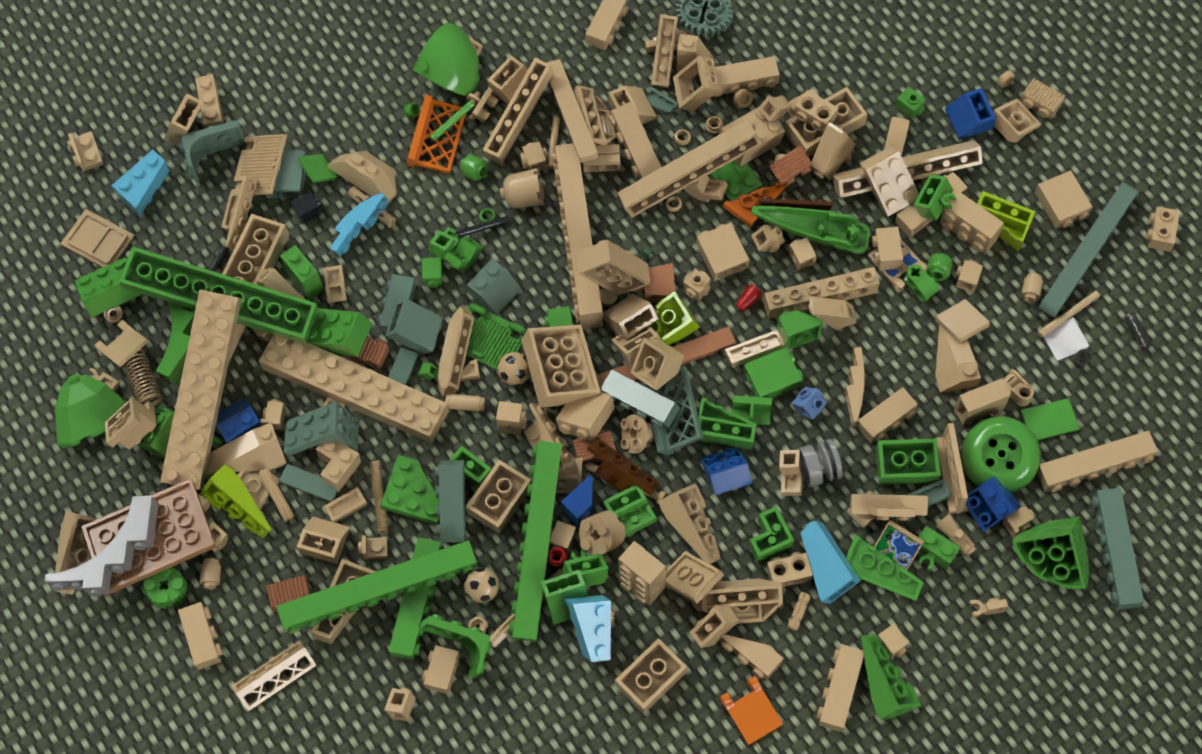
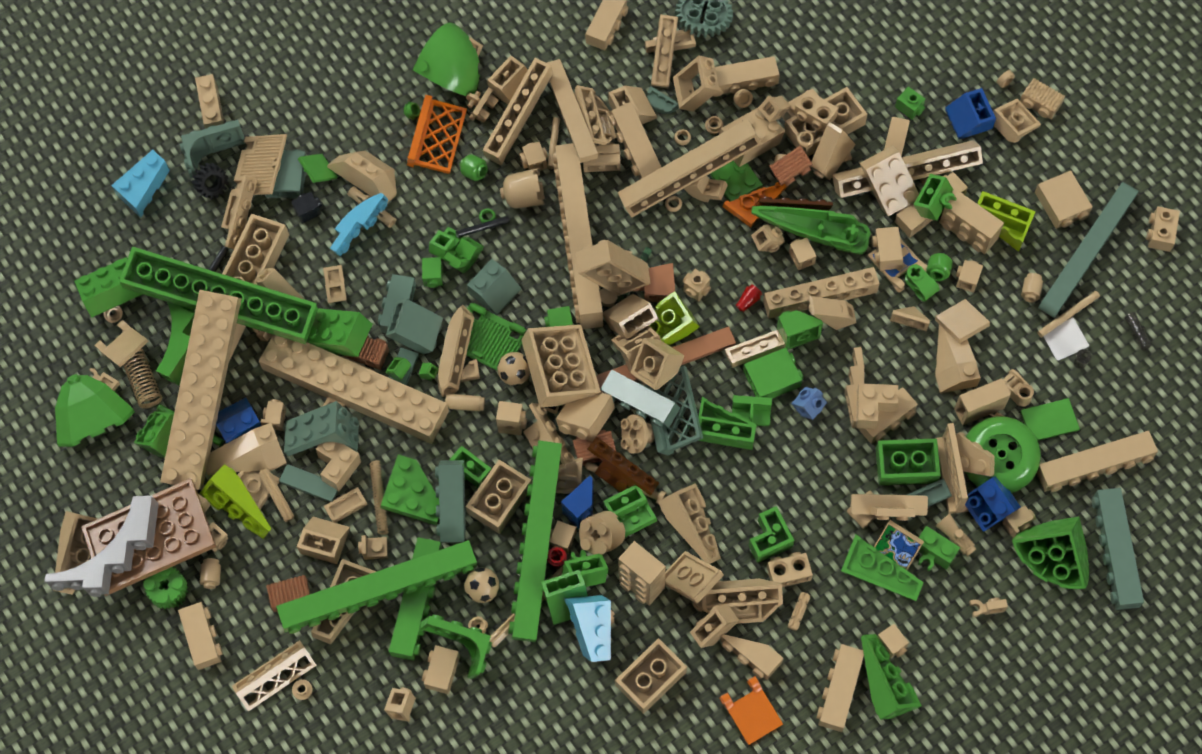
tan piece [61,209,135,267] -> none
tan bracket [67,131,104,172] -> none
tan bracket [105,398,156,450] -> none
tan brick [164,94,203,148] -> none
bright green brick [280,245,324,301] -> none
bright green bar [430,100,475,141] -> none
tan slope [677,34,715,75] -> none
tan brick [696,223,749,281] -> none
blue slope [701,448,752,495] -> none
tan brick [779,450,804,496] -> none
light grey wheel [797,439,843,487] -> none
medium azure slope [800,521,861,604] -> none
none -> black tyre [192,163,229,199]
none -> tan plate [292,680,313,700]
none -> bright green brick [385,357,411,381]
none -> tan piece [797,131,814,147]
none -> tan brick [856,383,898,429]
none -> tan slope [890,306,930,331]
none -> tan wing [956,432,995,476]

